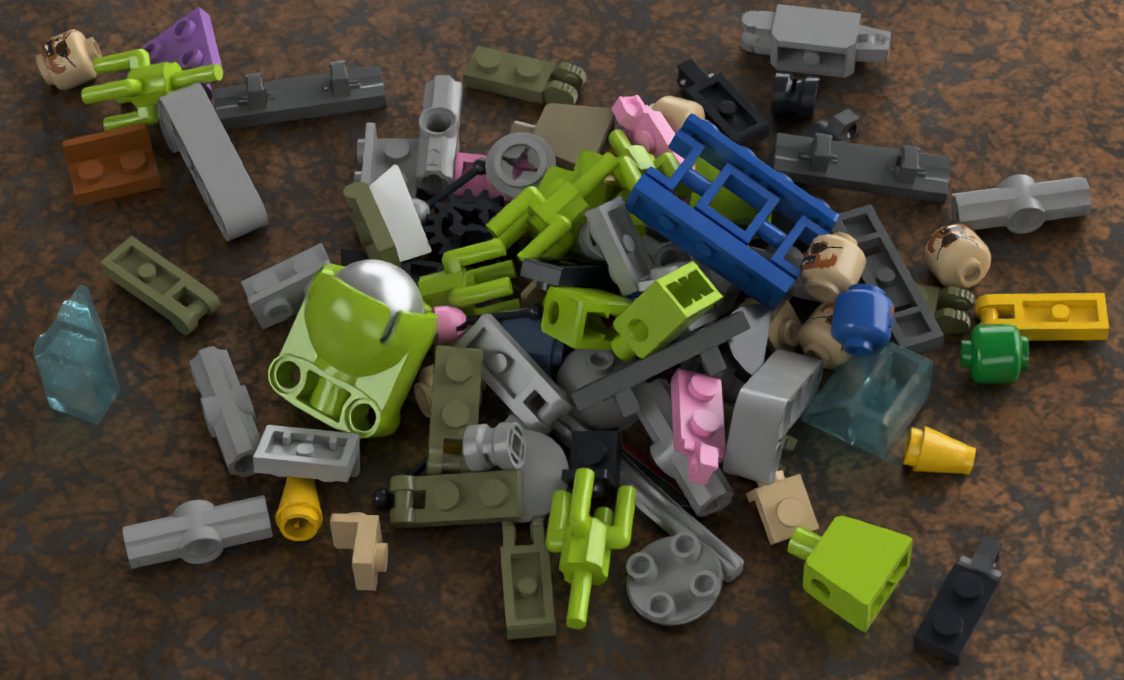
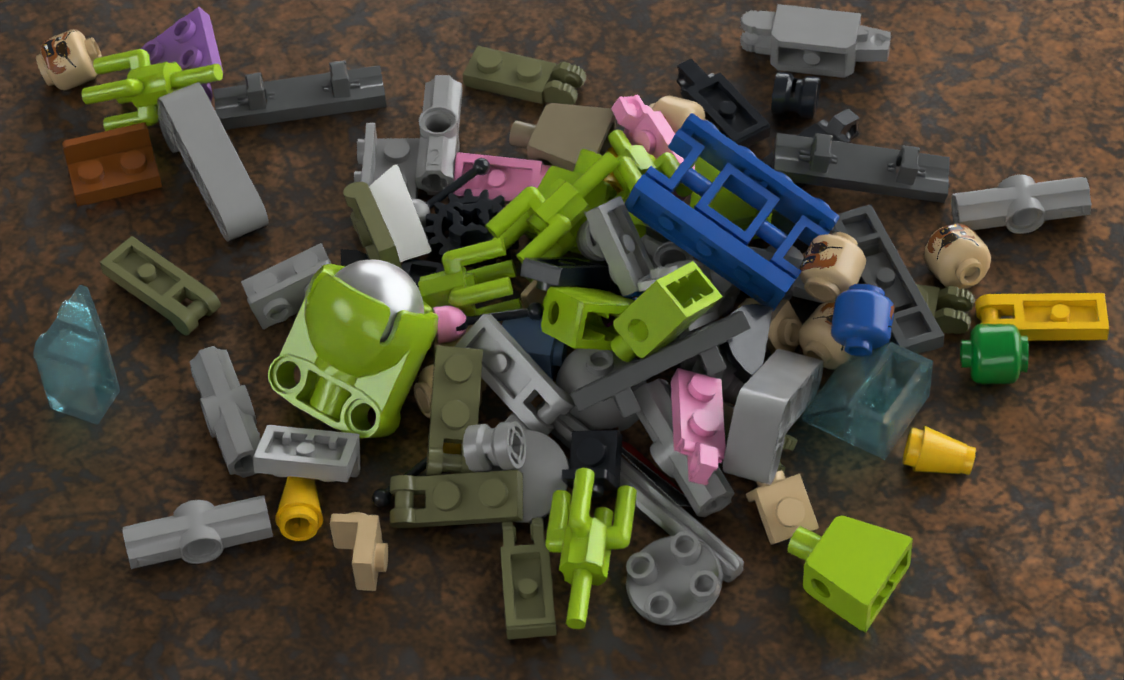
light grey gear [485,132,556,199] -> none
black hinge [913,536,1003,665] -> none

